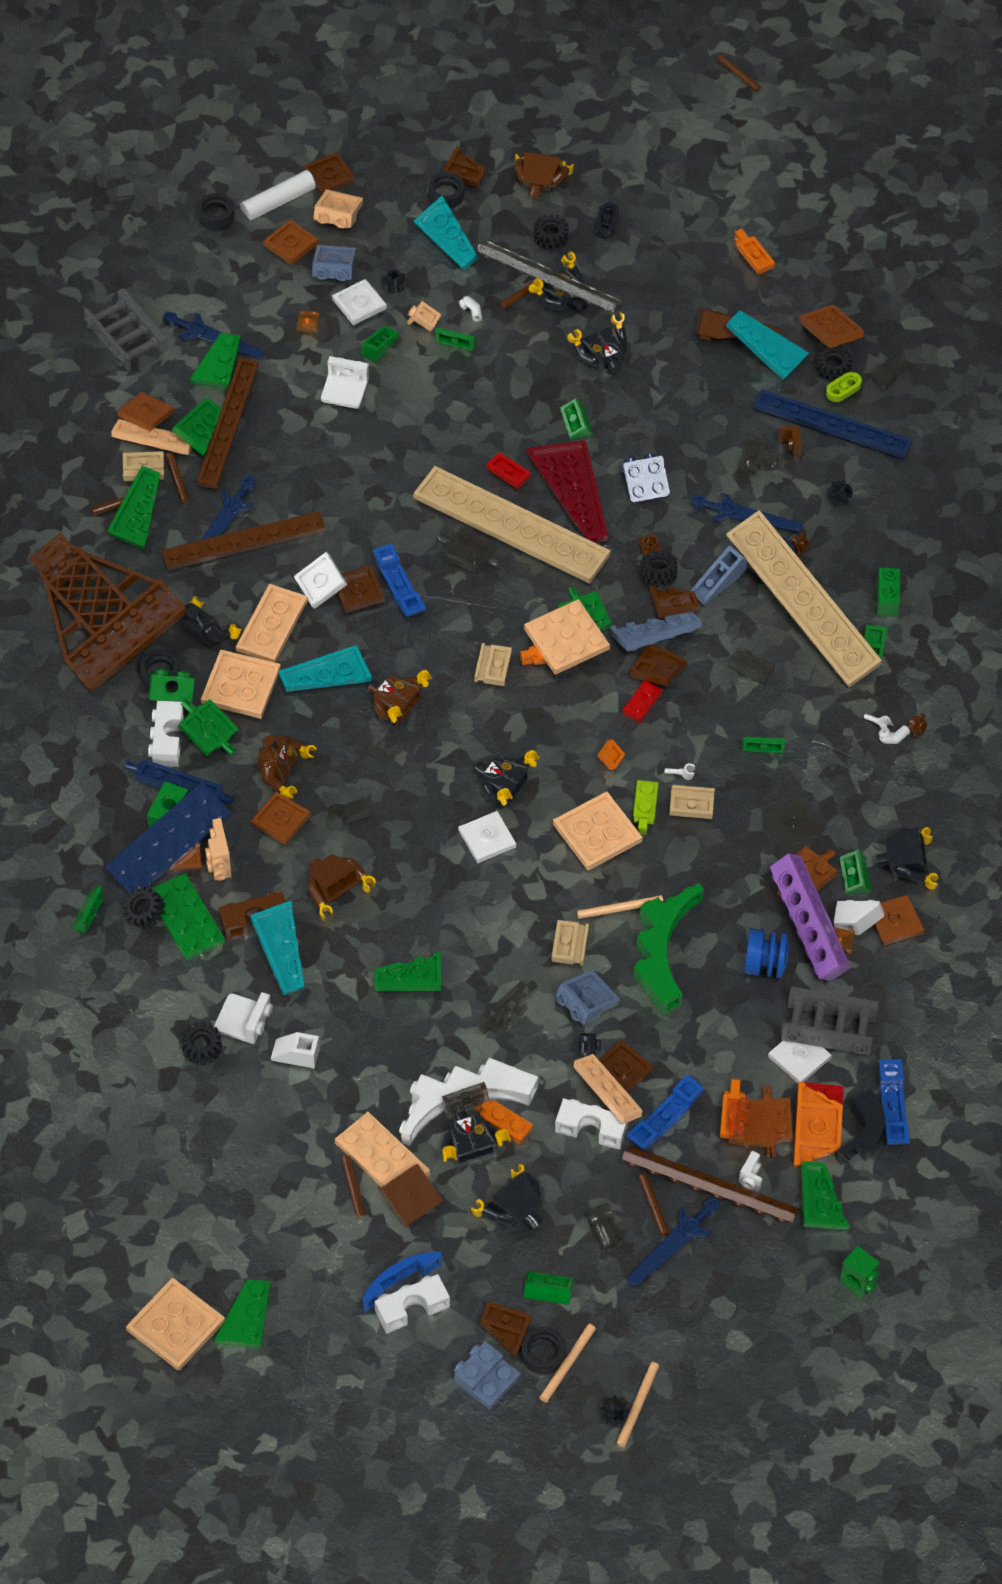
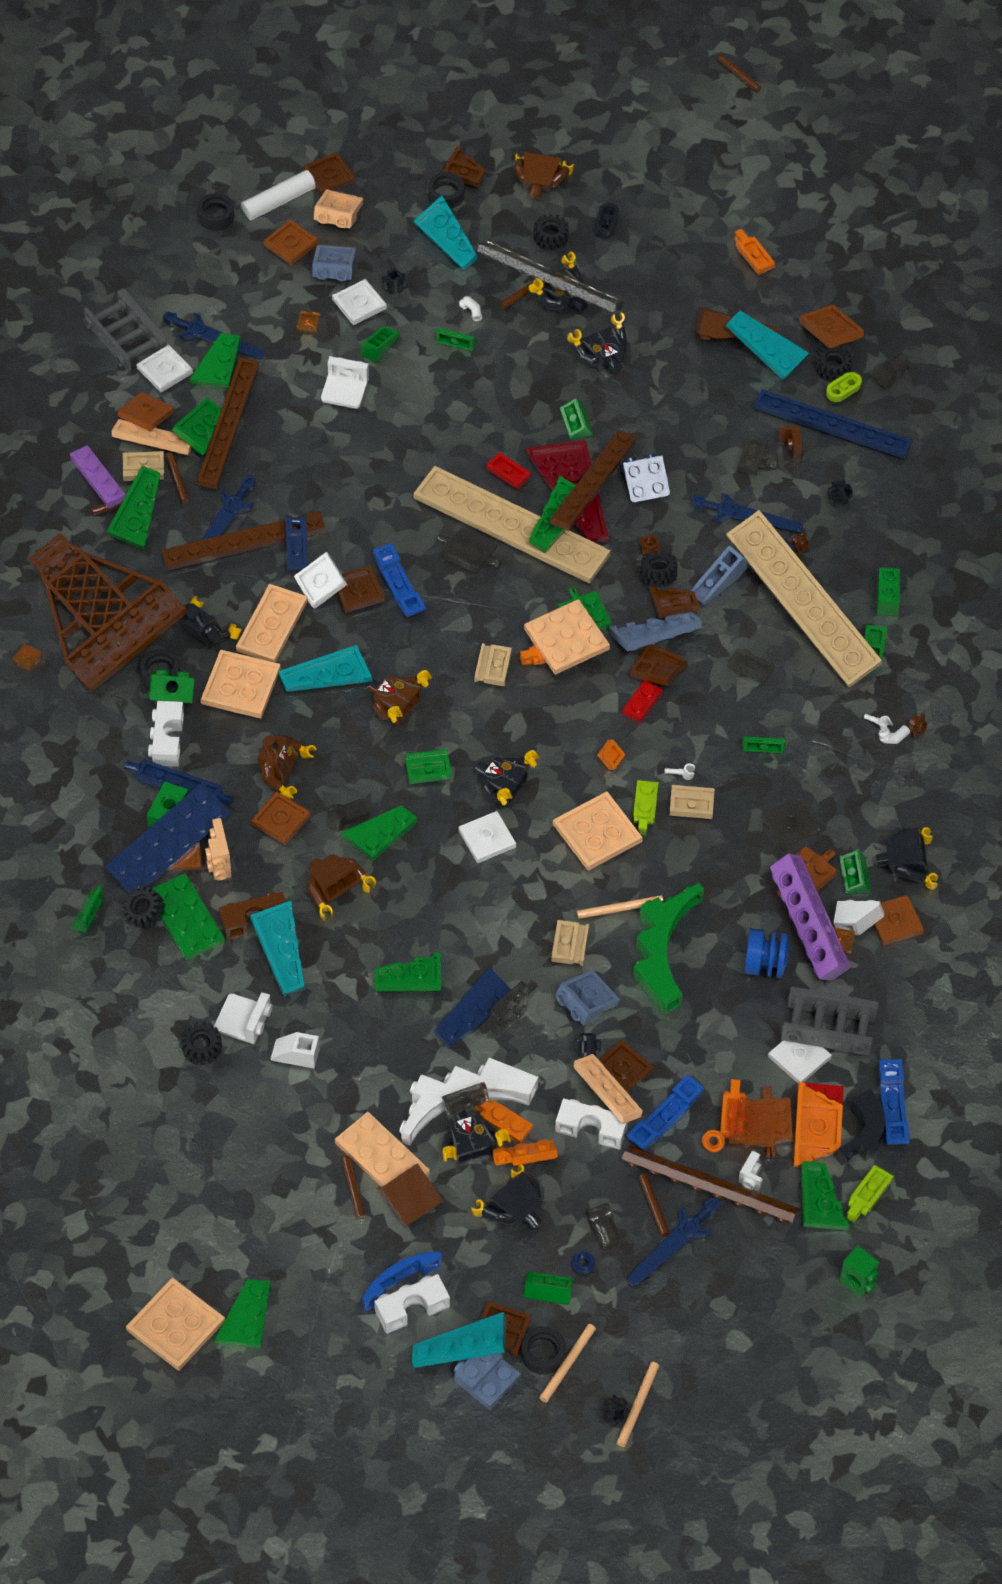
green plate [178,698,239,756] -> none
light nougat bracket [407,301,441,332] -> none
none -> clear orange plate [12,644,42,671]
none -> medium lavender plate [70,445,126,509]
none -> white plate [137,345,193,393]
none -> dark blue plate [285,515,308,571]
none -> green wing [341,805,417,862]
none -> green plate [405,749,452,784]
none -> teal wing [412,1312,506,1368]
none -> dark blue wing [435,967,518,1049]
none -> orange hinge [492,1139,558,1166]
none -> green wing [529,476,576,553]
none -> reddish brown plate [551,430,637,531]
none -> dark blue plate [572,1251,595,1274]
none -> orange plate [702,1129,725,1152]
none -> lime hinge [846,1165,894,1223]

